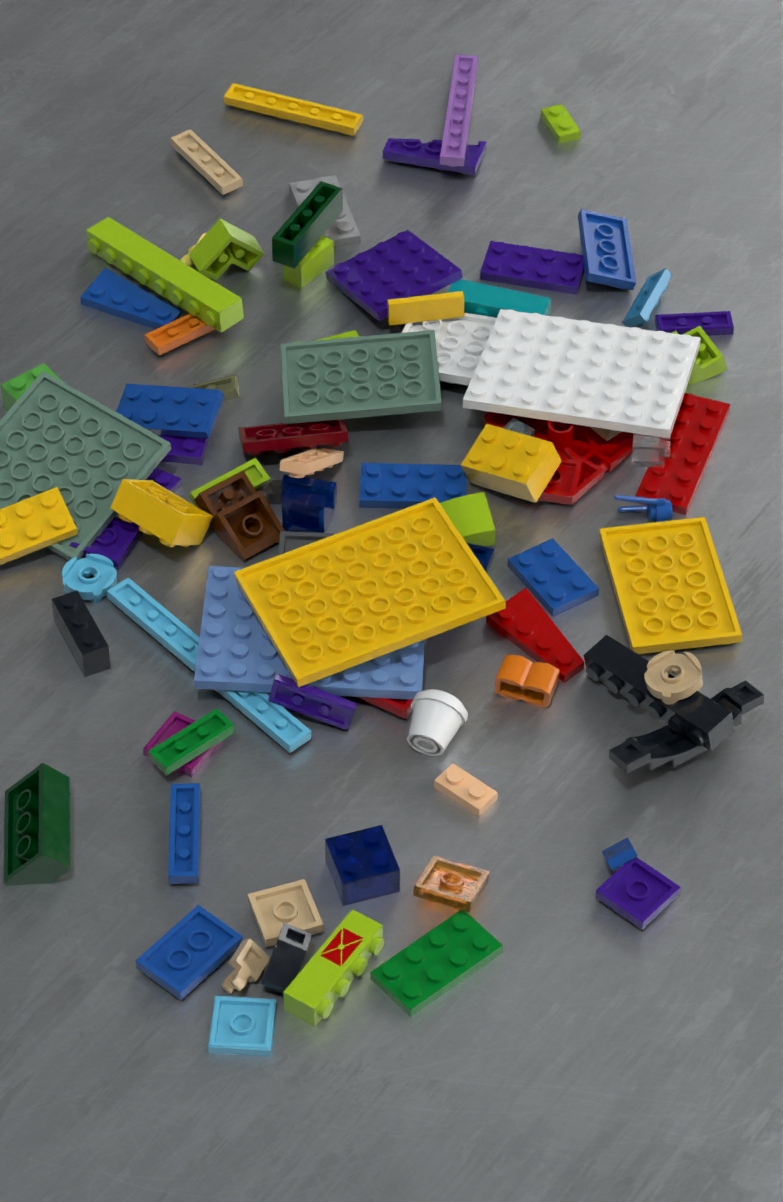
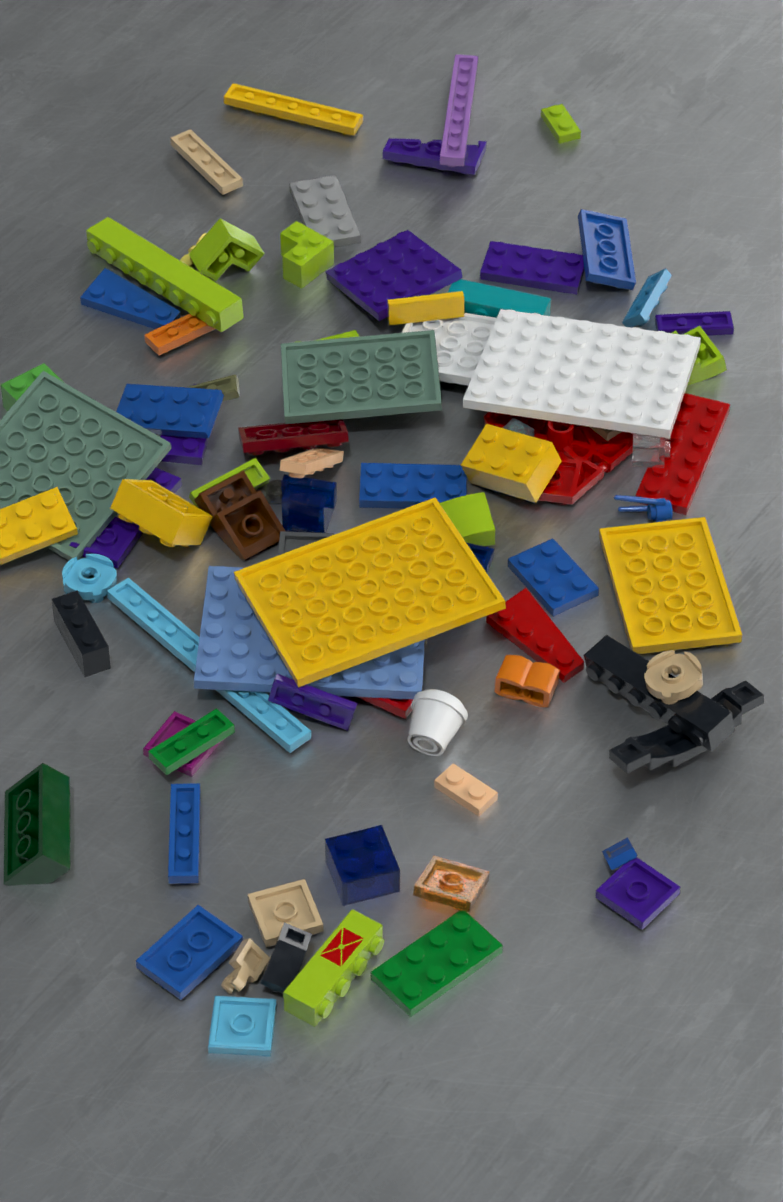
dark green brick [272,181,343,269] -> none

